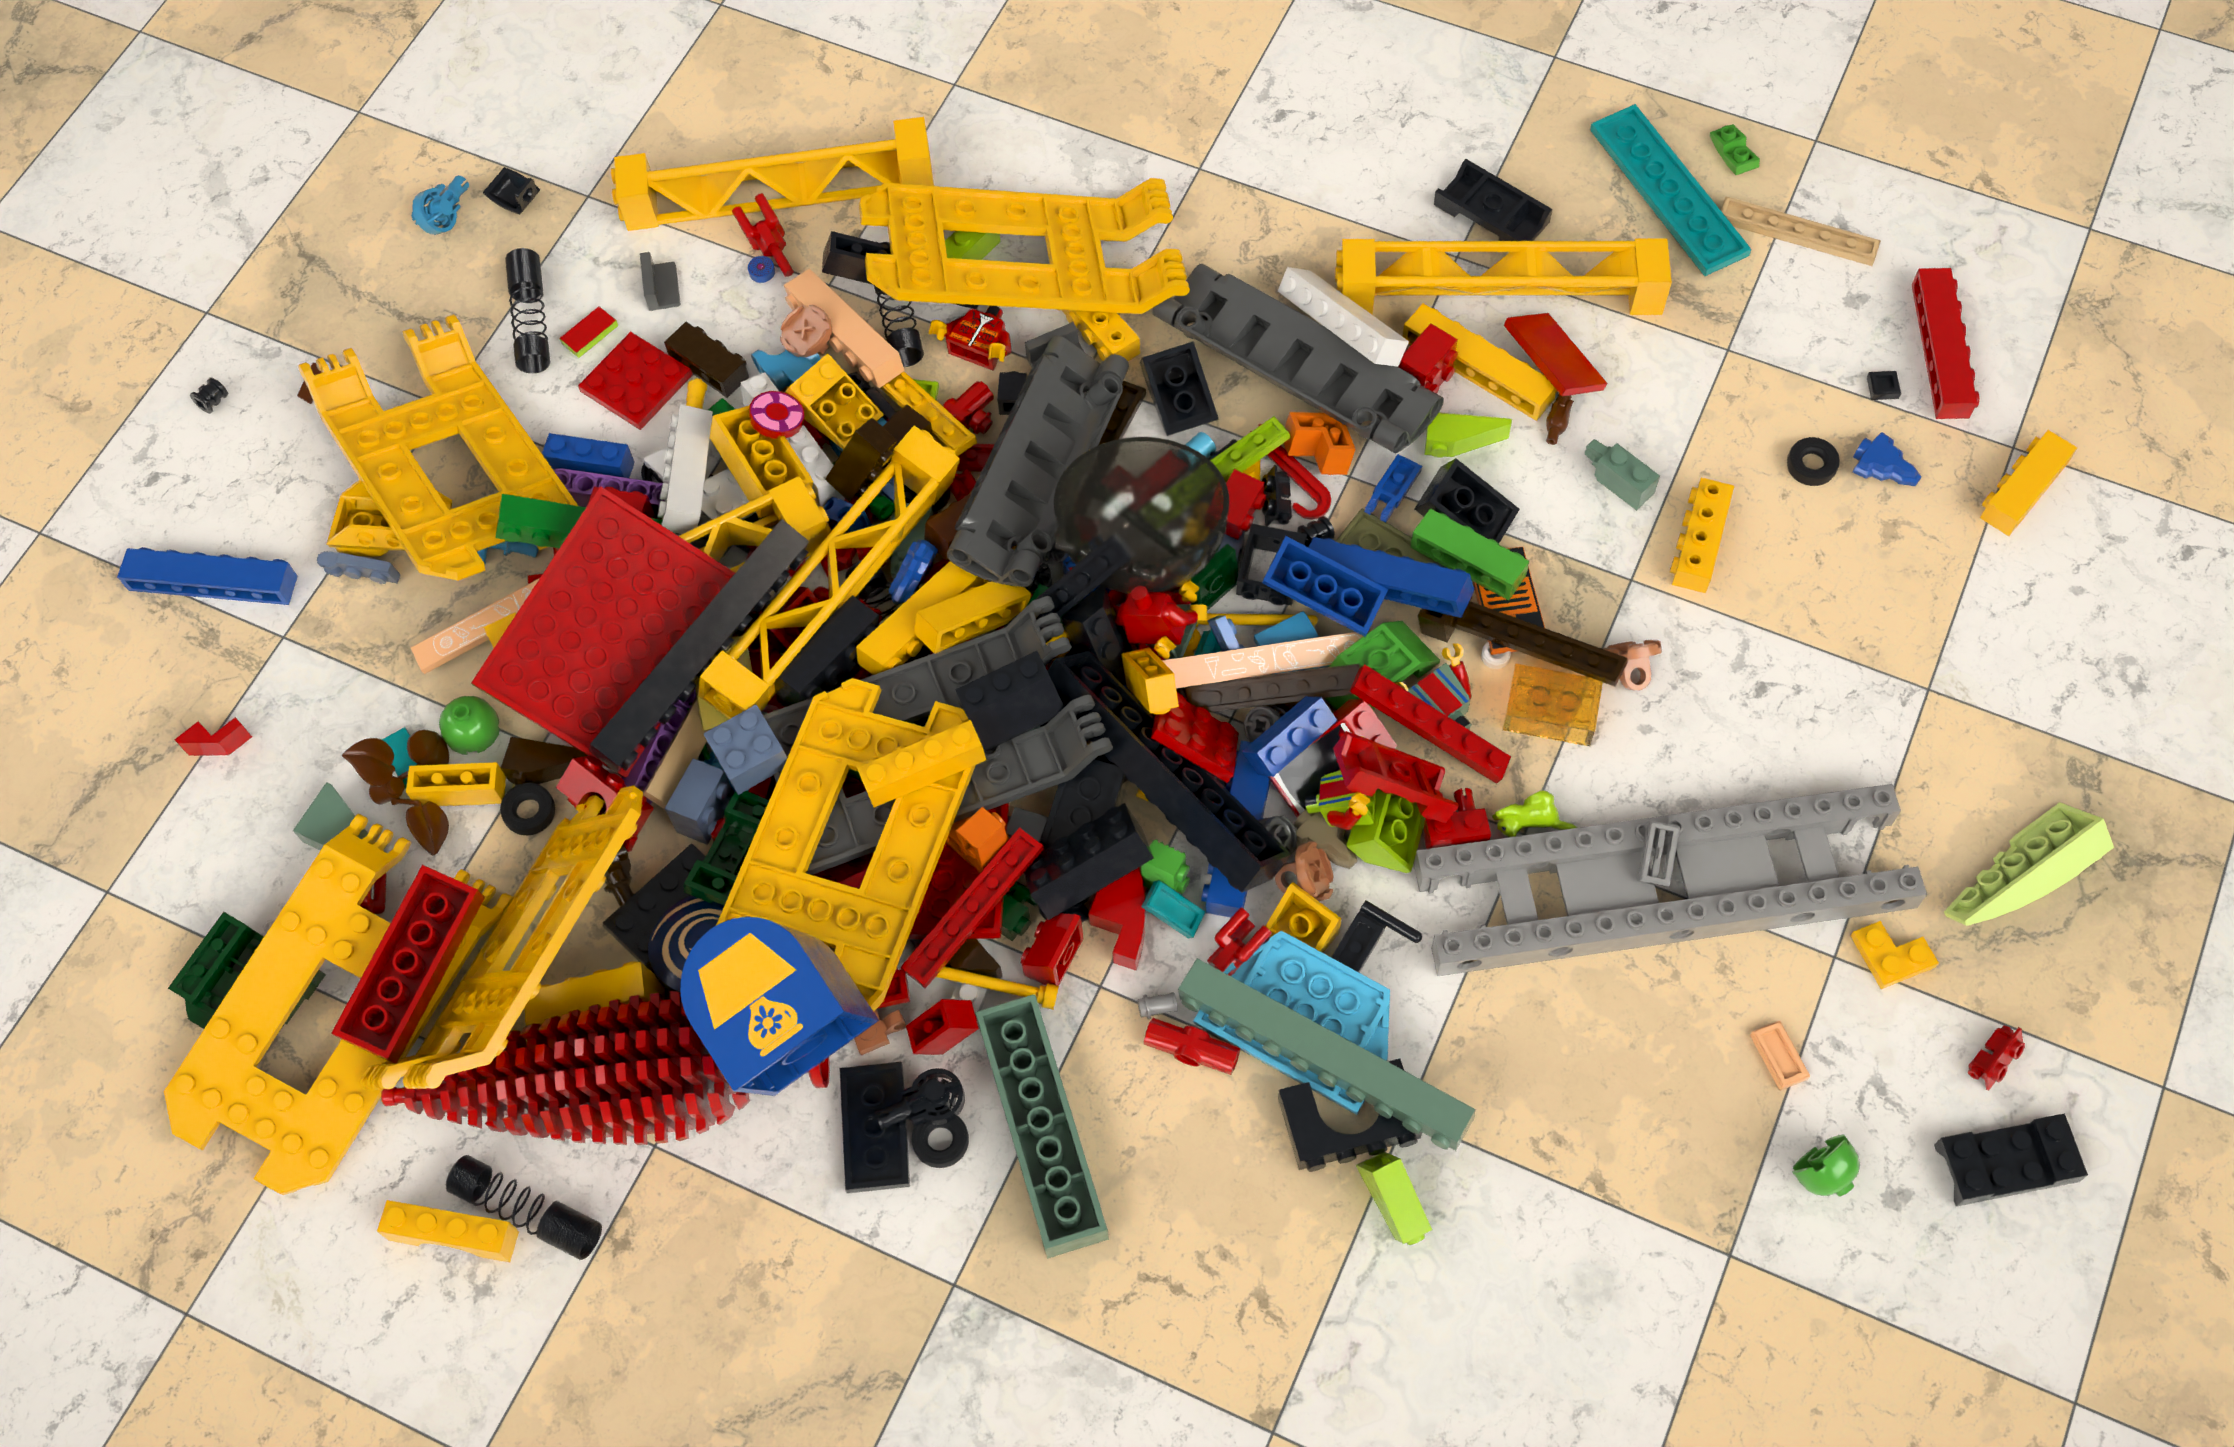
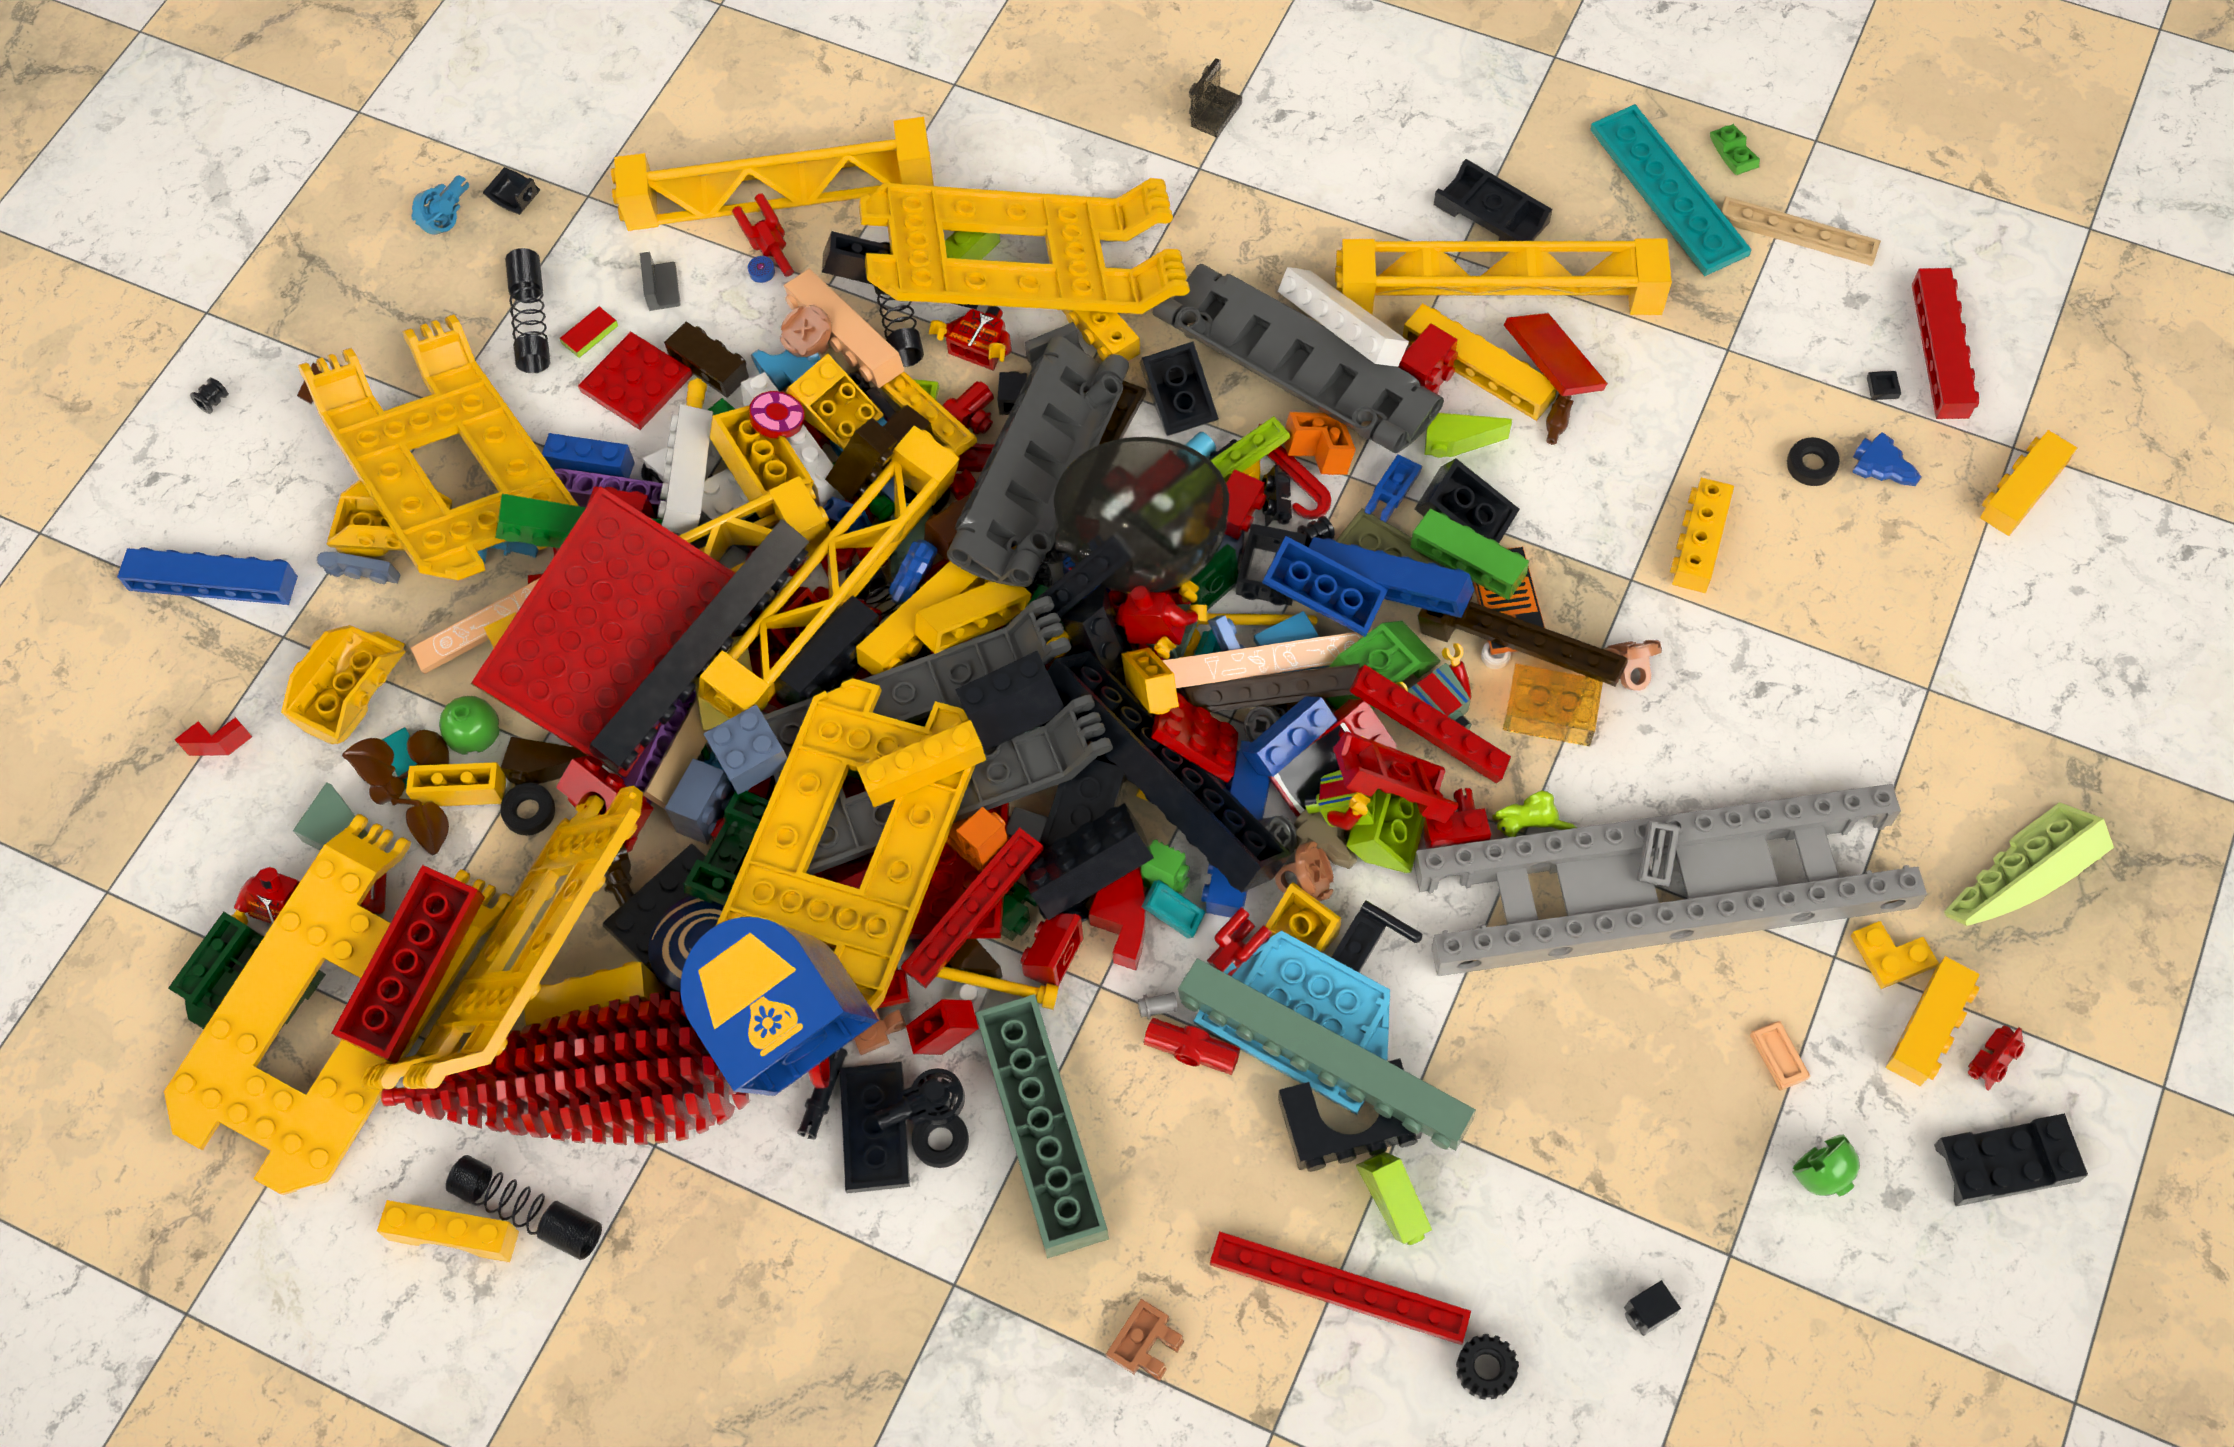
sand green hinge [1585,439,1660,511] -> none
none -> red torso [231,867,300,925]
none -> yellow slope [281,625,406,744]
none -> black pin [797,1048,848,1140]
none -> nougat plate [1105,1299,1184,1381]
none -> clear smoke bracket [1189,58,1242,138]
none -> red plate [1210,1231,1471,1345]
none -> black tyre [1456,1334,1519,1400]
none -> black brick [1624,1280,1681,1336]
none -> yellow brick [1885,956,1980,1086]

